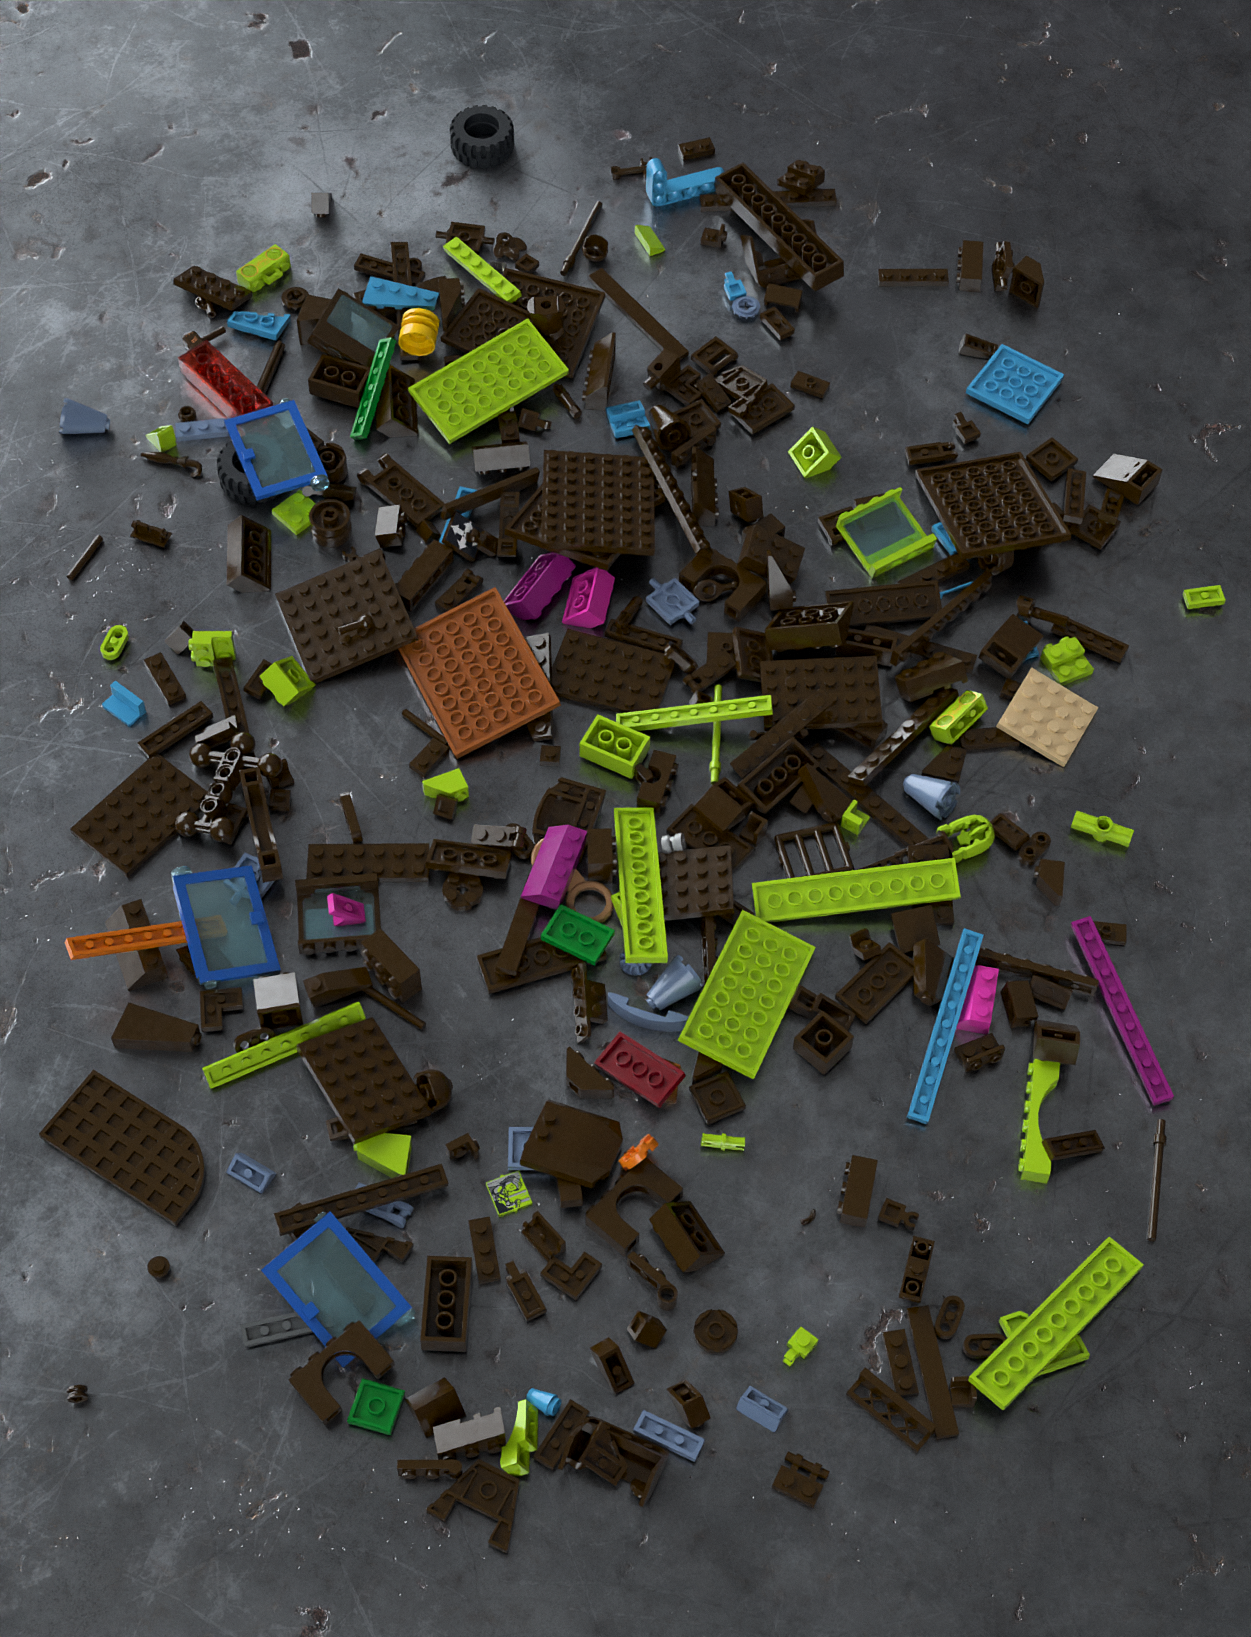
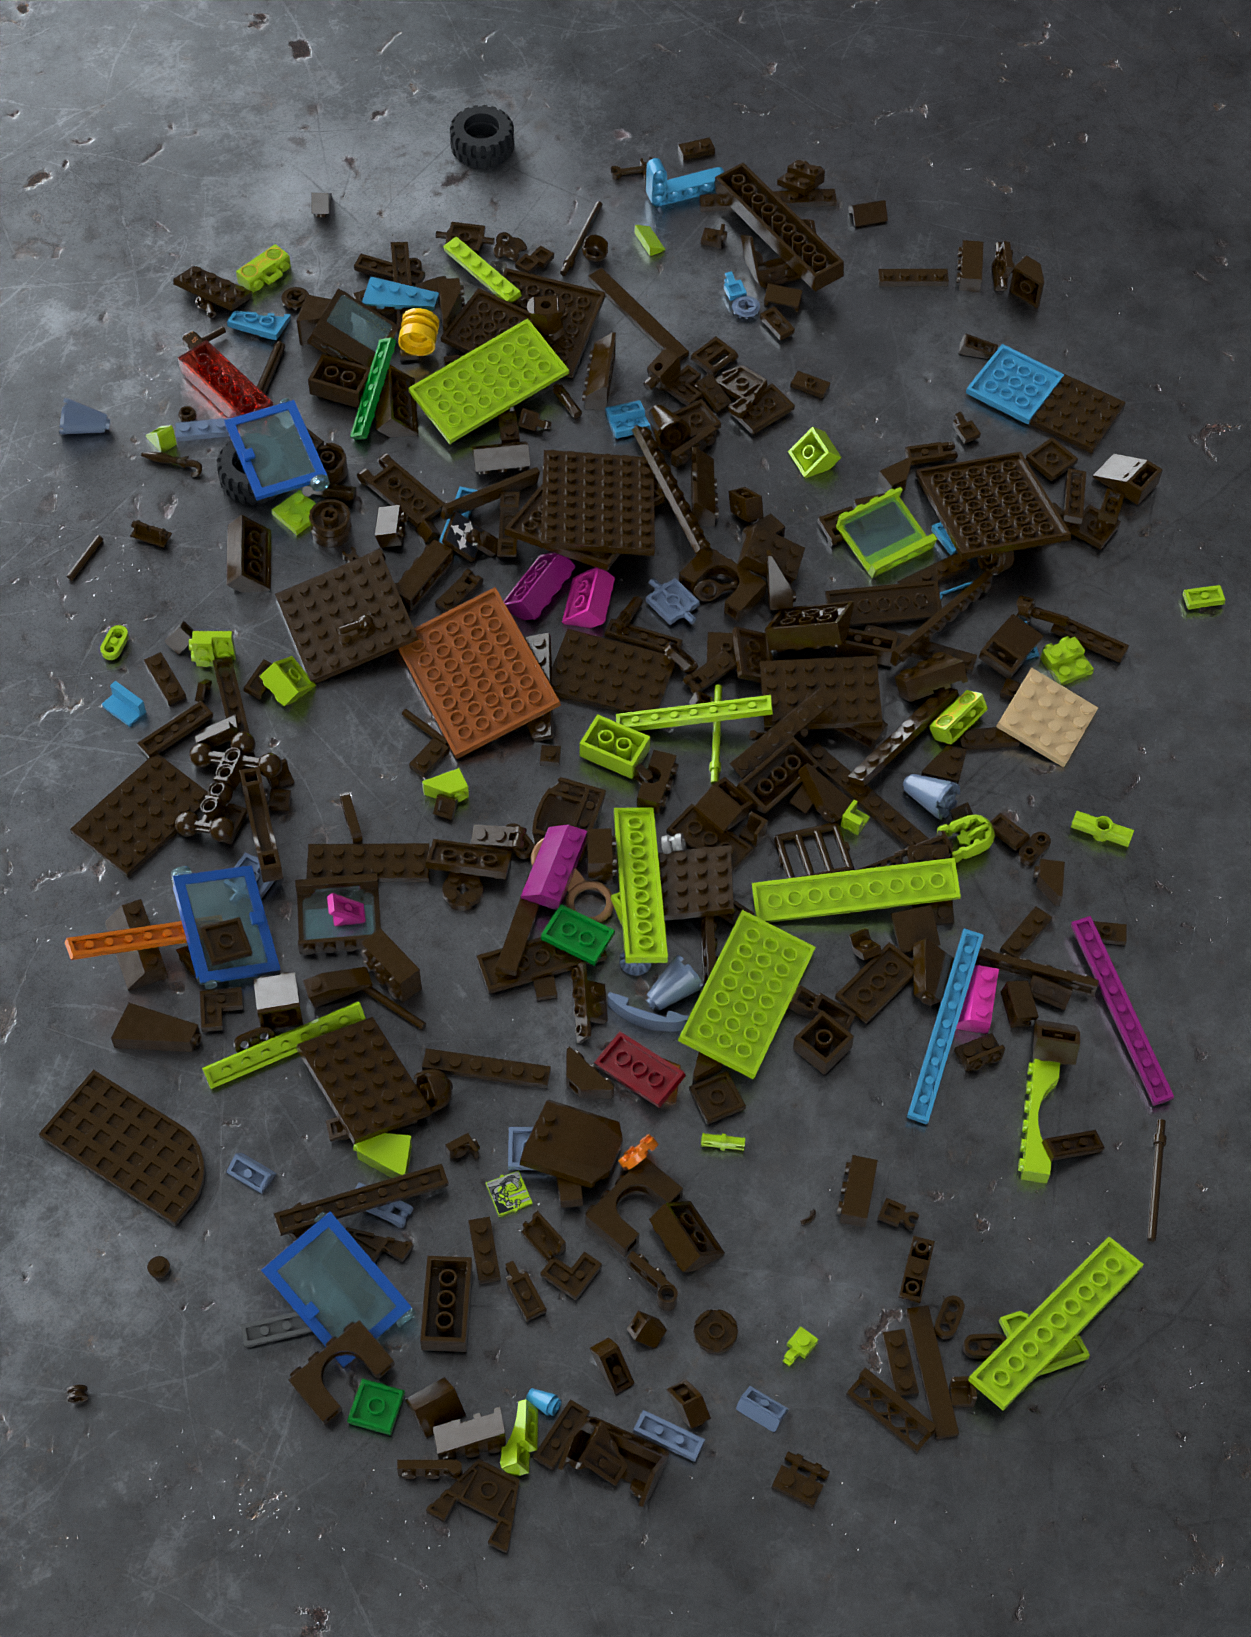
none -> dark brown tile [195,679,212,702]
none -> dark brown plate [199,916,253,966]
none -> dark brown plate [422,1048,551,1089]
none -> dark brown plate [530,246,554,268]
none -> dark brown tile [533,976,557,1001]
none -> dark brown panel [848,200,888,226]
none -> dark brown slope [878,457,912,493]
none -> dark brown plate [948,802,973,821]
none -> dark brown plate [1000,906,1052,959]
none -> dark brown plate [1029,373,1126,454]

